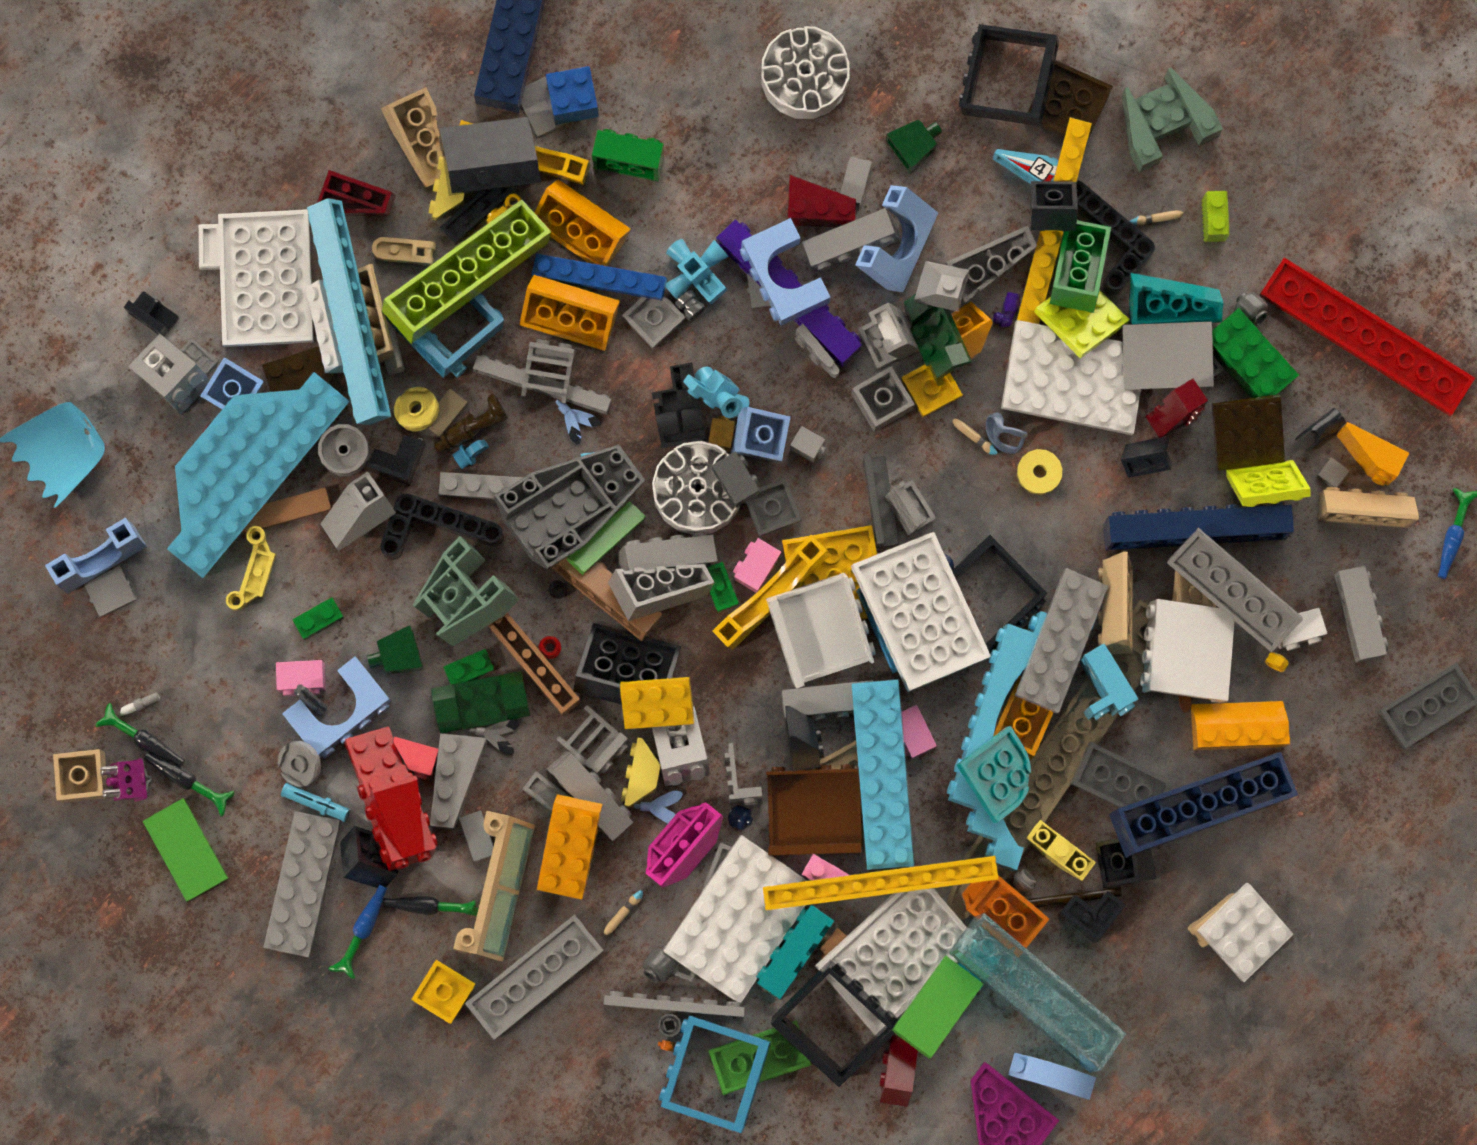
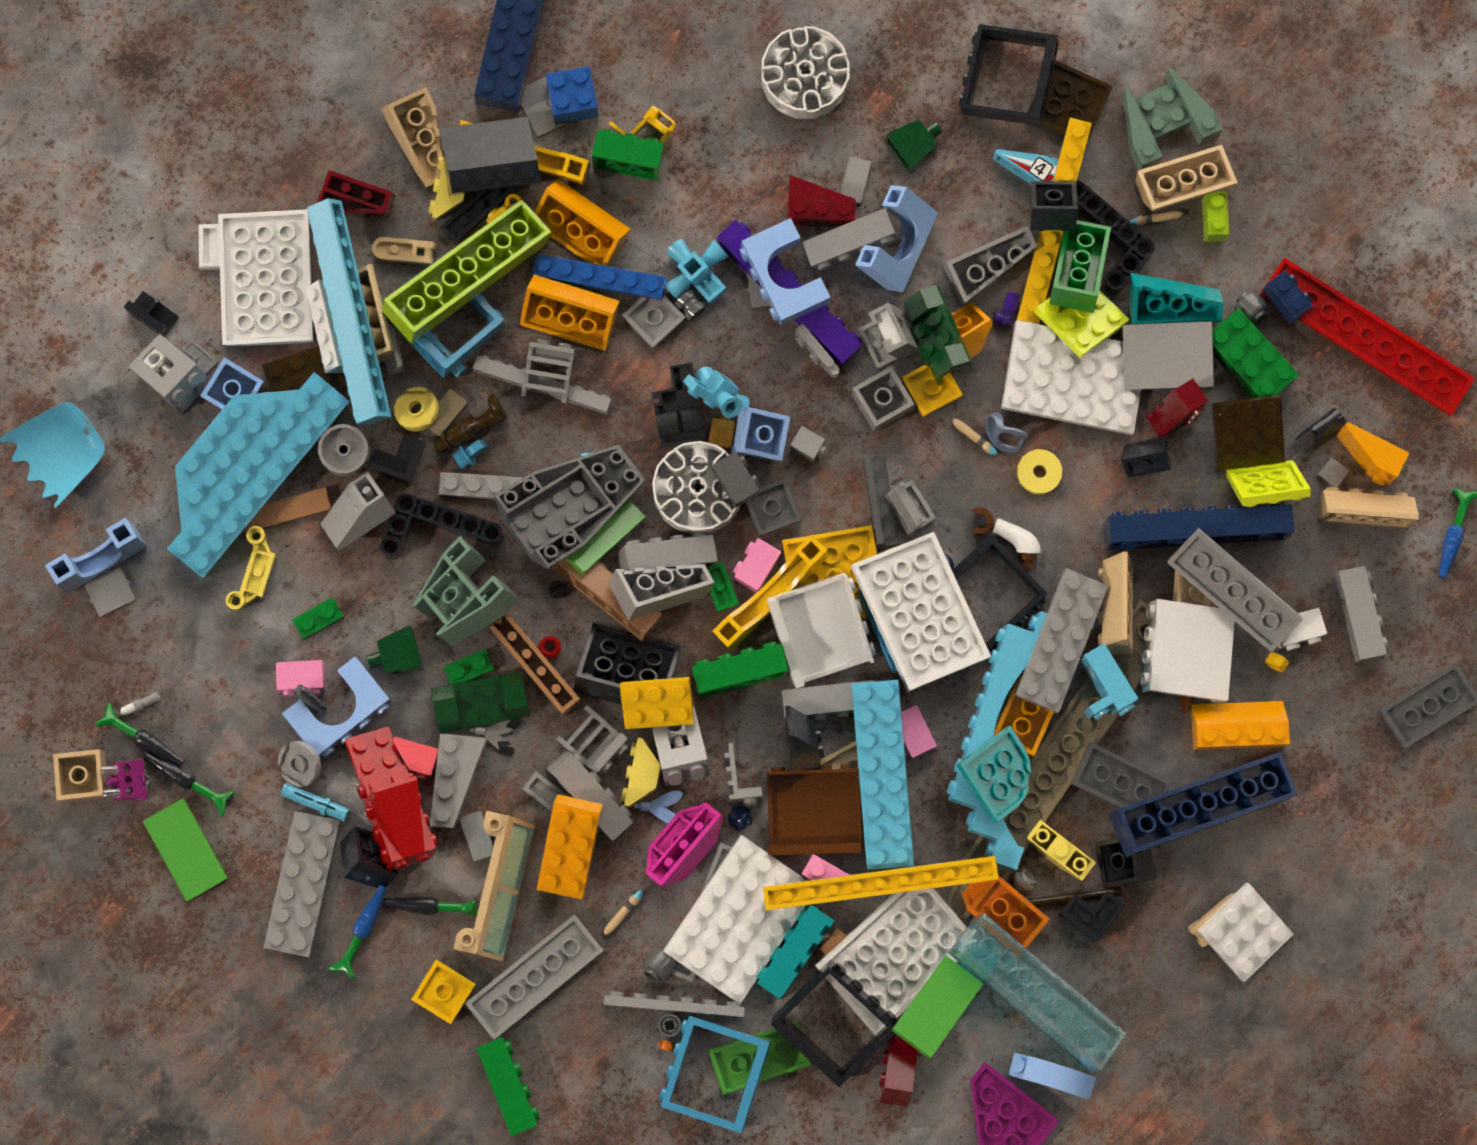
light blue piece [556,400,600,445] -> none
light grey slope [914,261,970,311] -> none
none -> green brick [476,1037,541,1136]
none -> yellow piece [609,105,676,144]
none -> green brick [692,642,788,699]
none -> white piece [972,507,1041,568]
none -> tan slope [1135,145,1238,211]
none -> dark blue brick [1263,270,1313,325]

